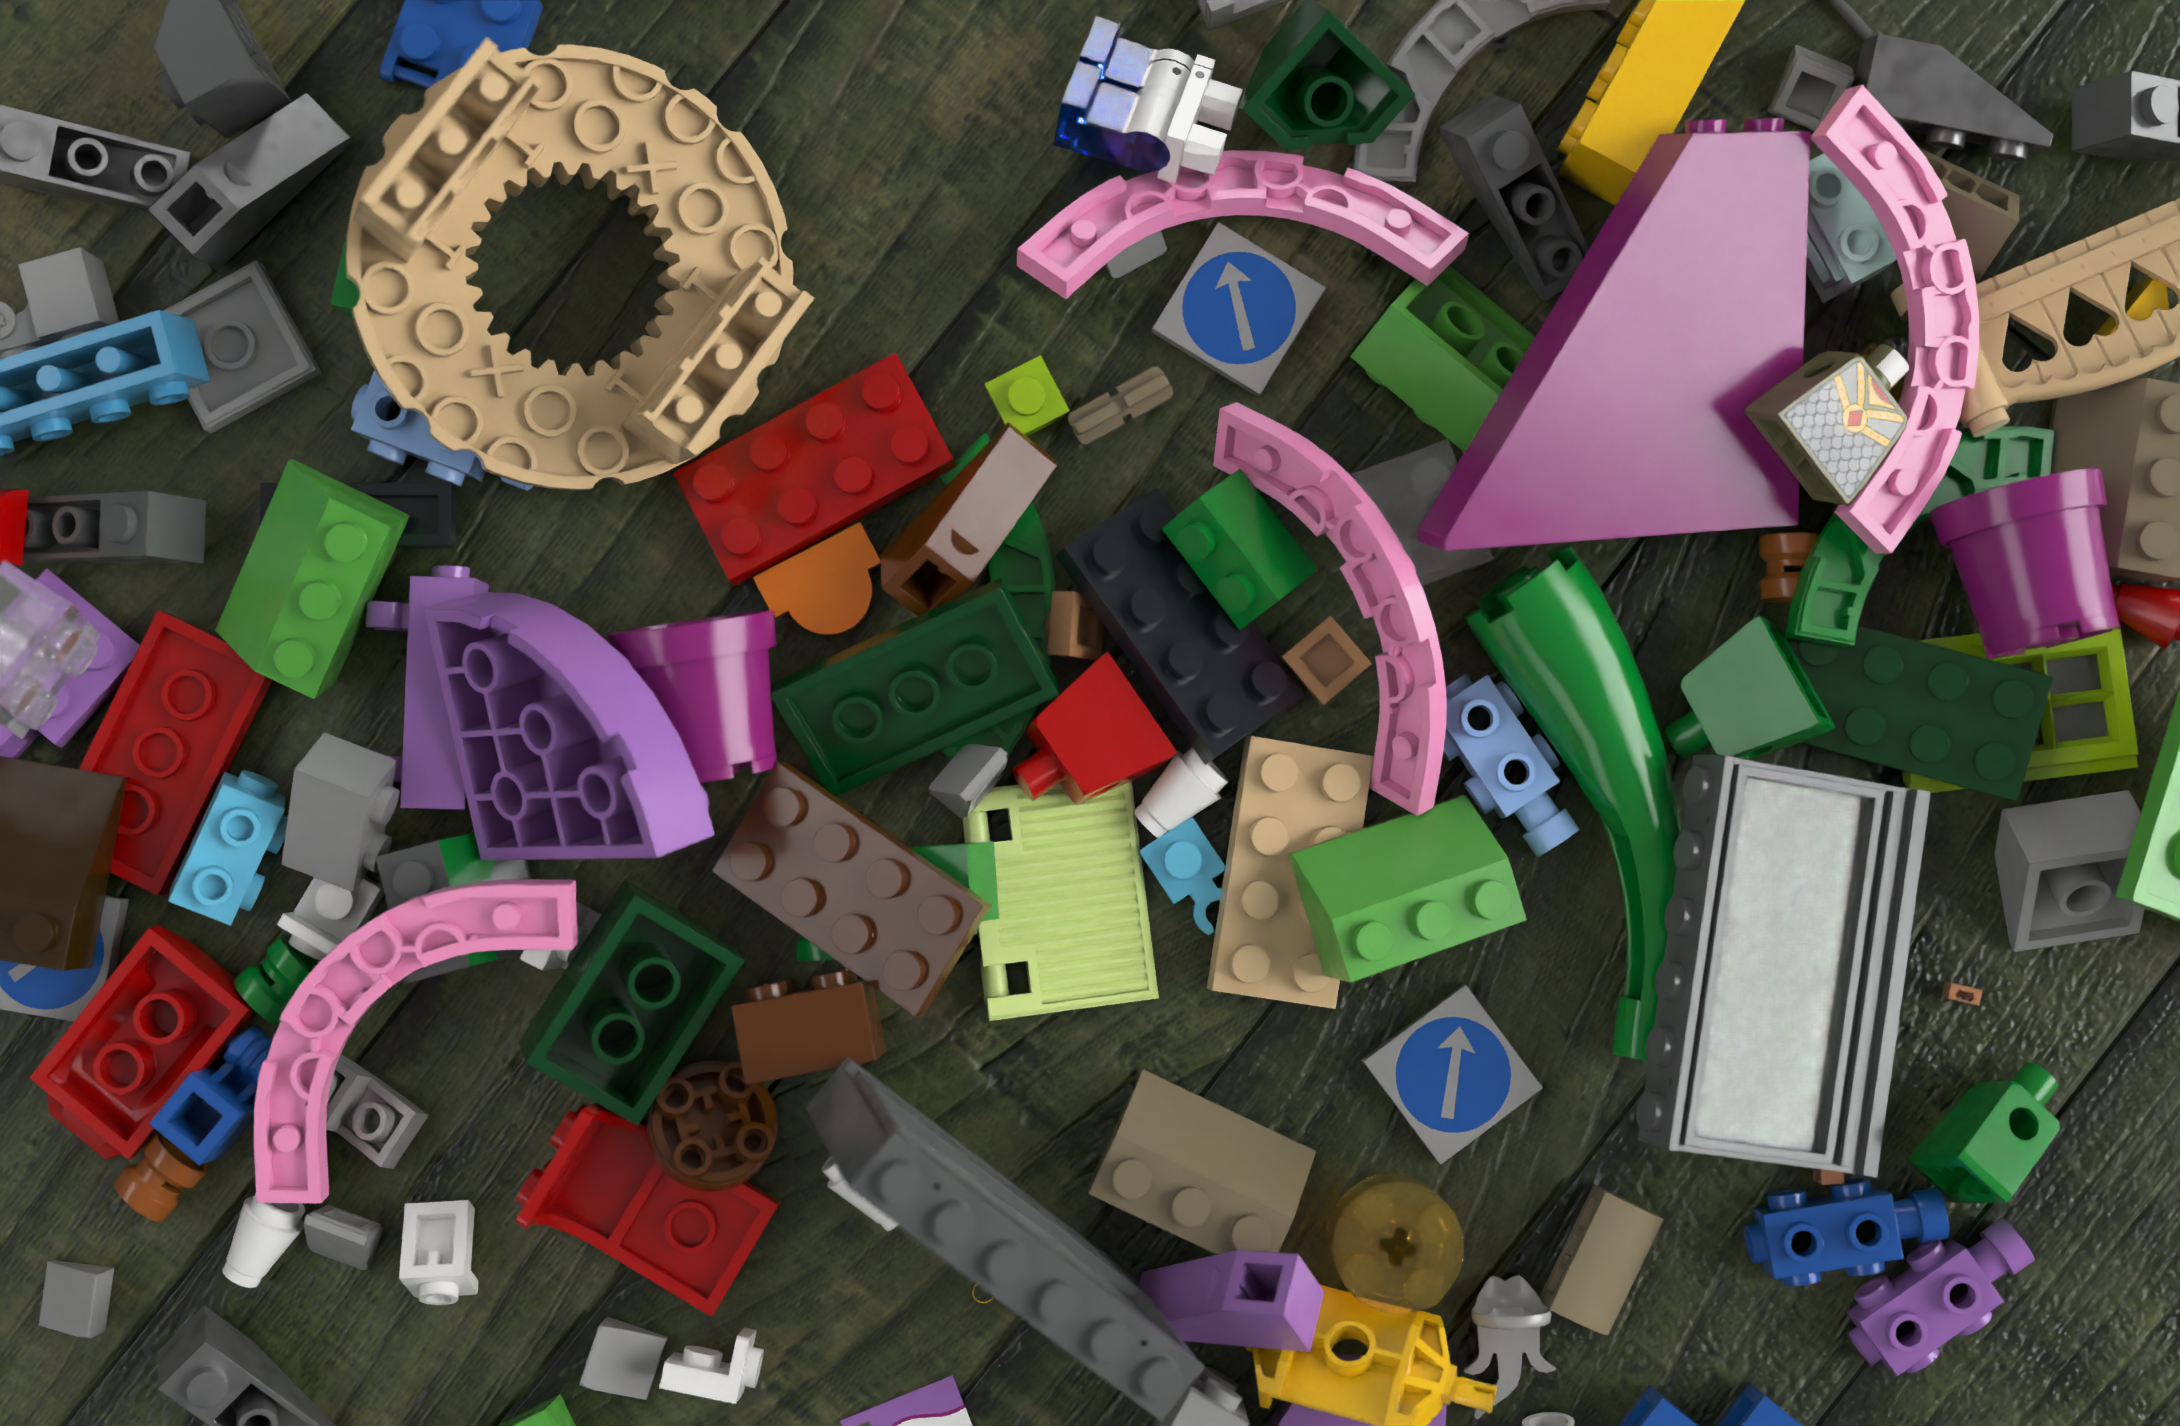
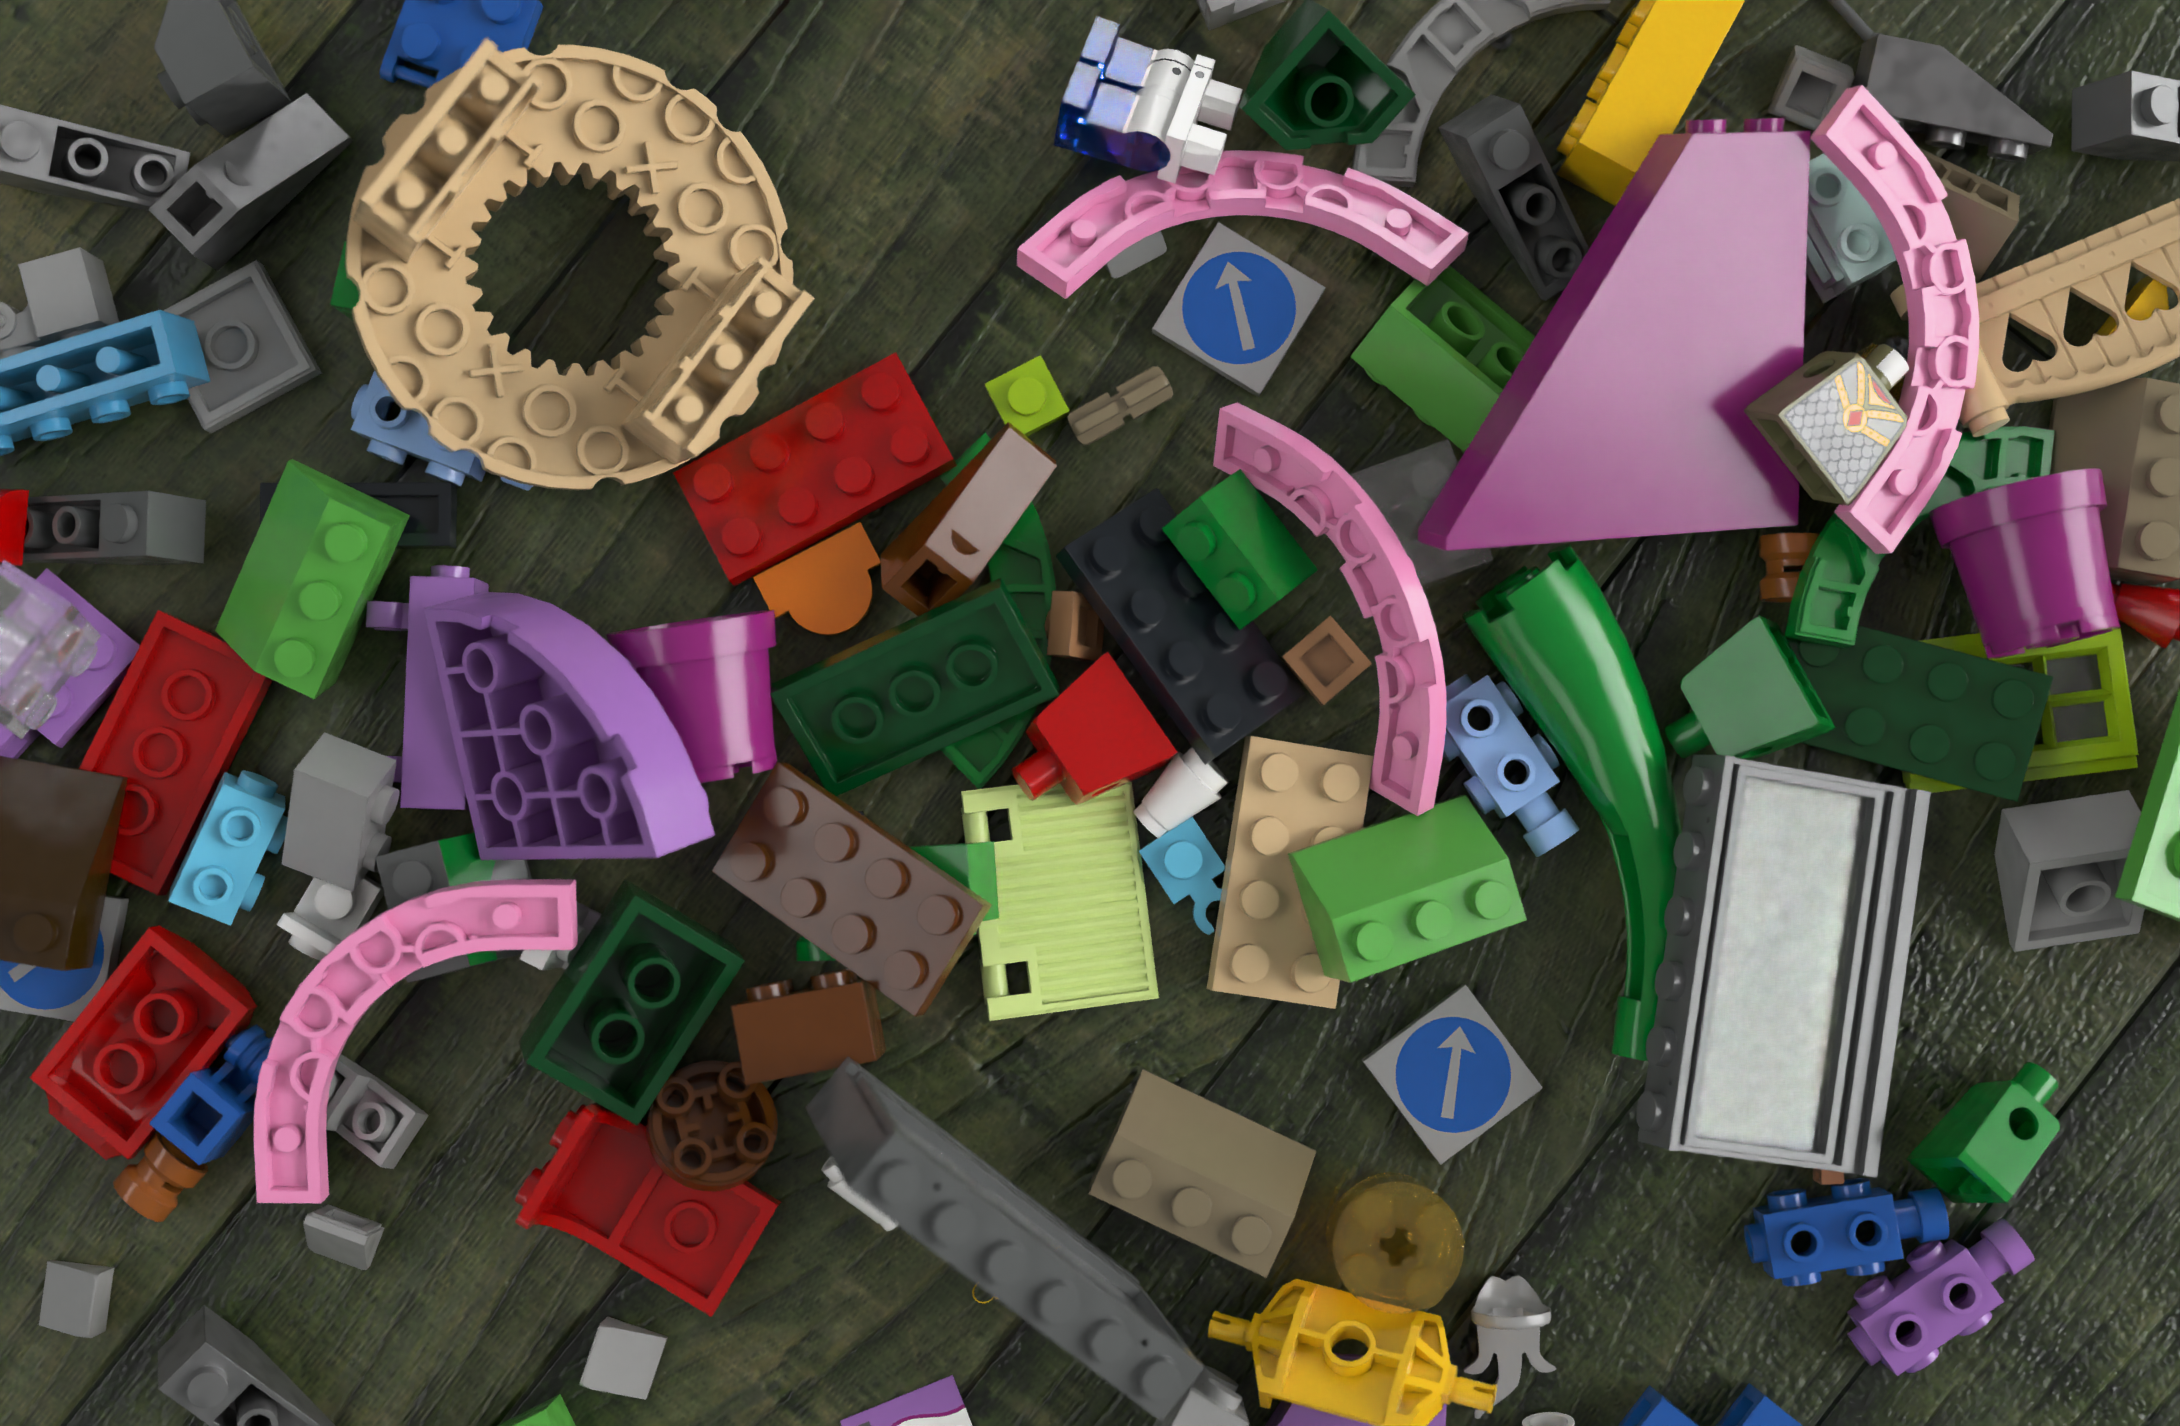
white cone [222,1194,305,1288] -> none
green wheel [233,934,319,1025] -> none
white bracket [399,1200,479,1305] -> none
white bracket [659,1328,764,1404] -> none
light grey slope [928,744,1008,819] -> none
medium lavender slope [1139,1250,1324,1352] -> none
dark tan brick [1539,1184,1664,1335] -> none
nougat piece [1941,982,1983,1006] -> none

